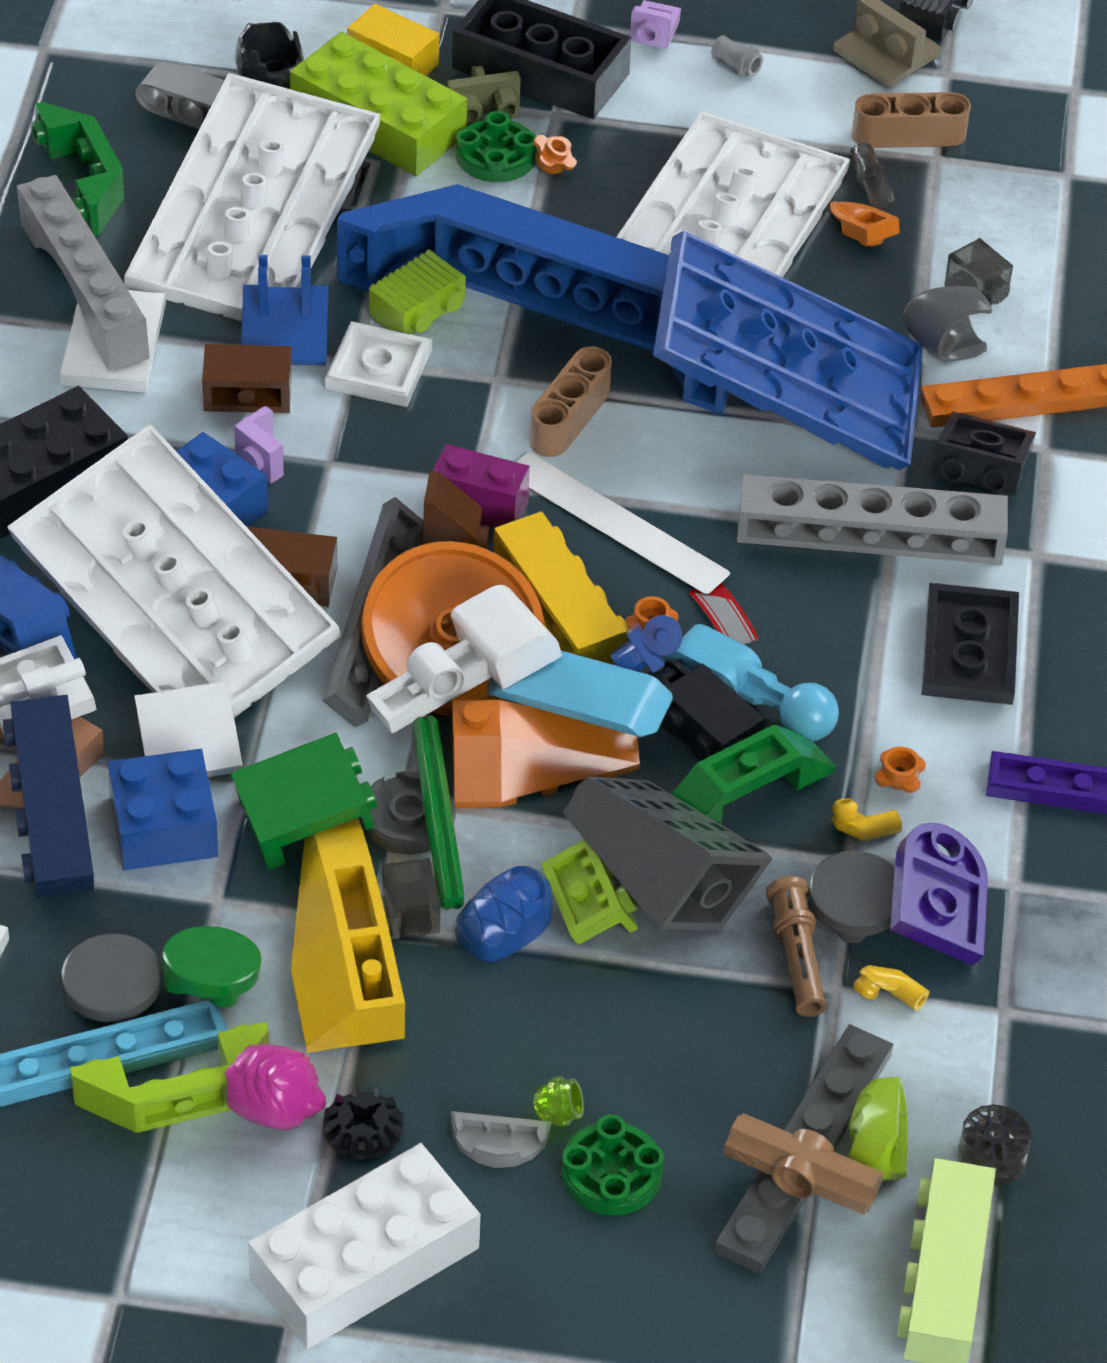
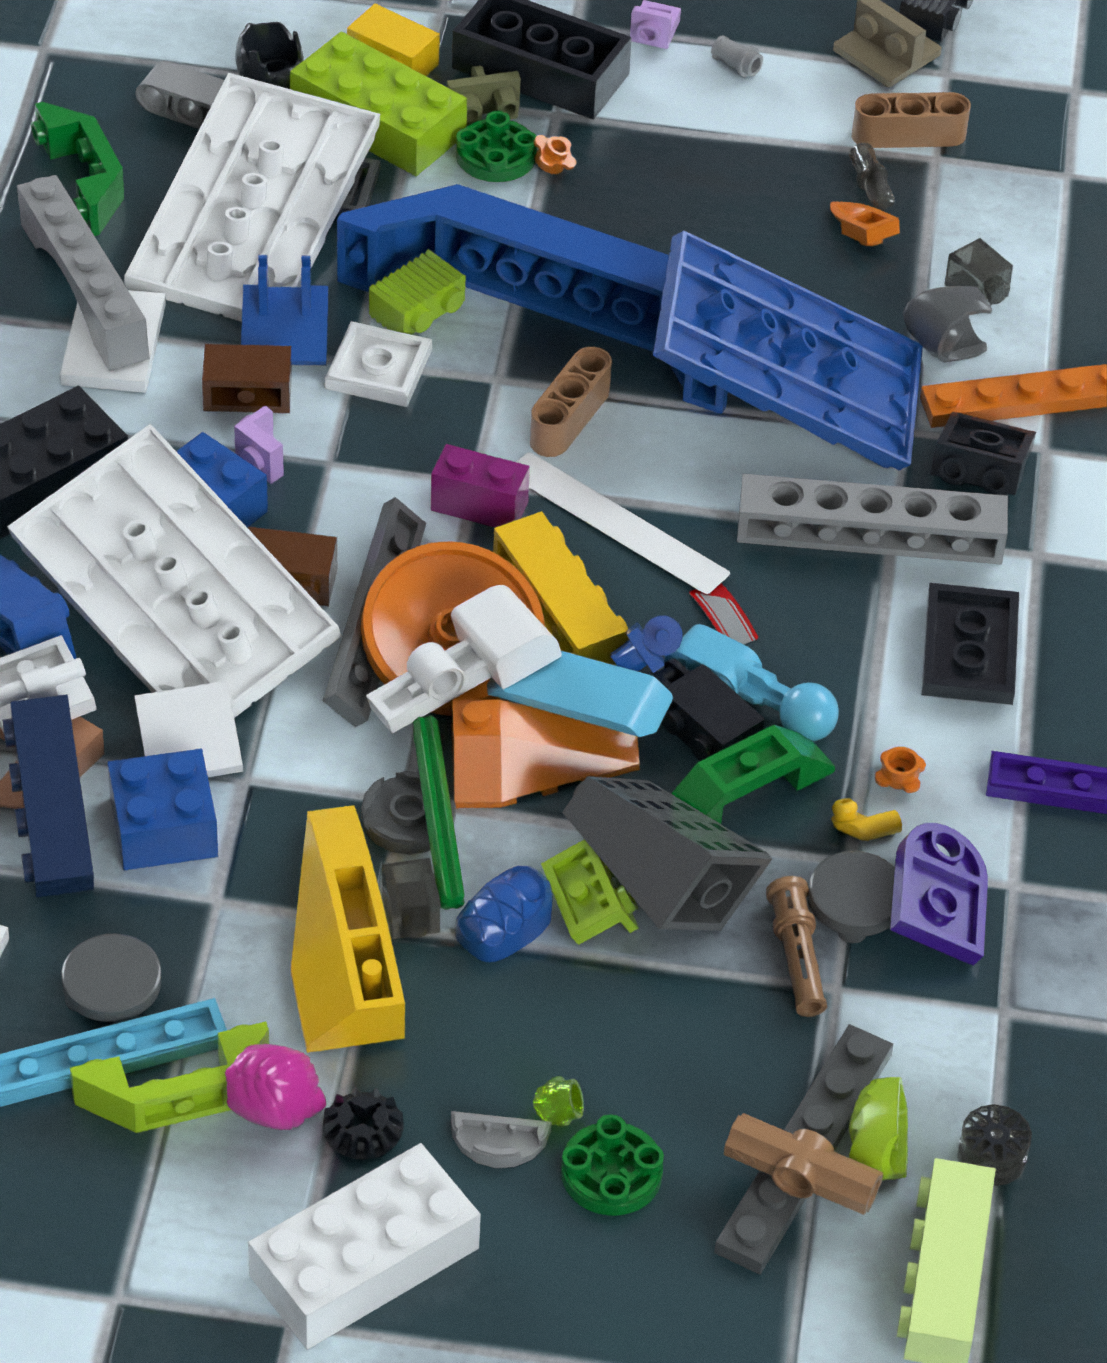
green tile [162,926,261,1008] -> none
green panel [230,732,378,870] -> none
reddish brown slope [423,471,490,550] -> none
white piece [617,111,850,278] -> none
orange plate [625,596,678,629] -> none
yellow arm [853,965,929,1011] -> none

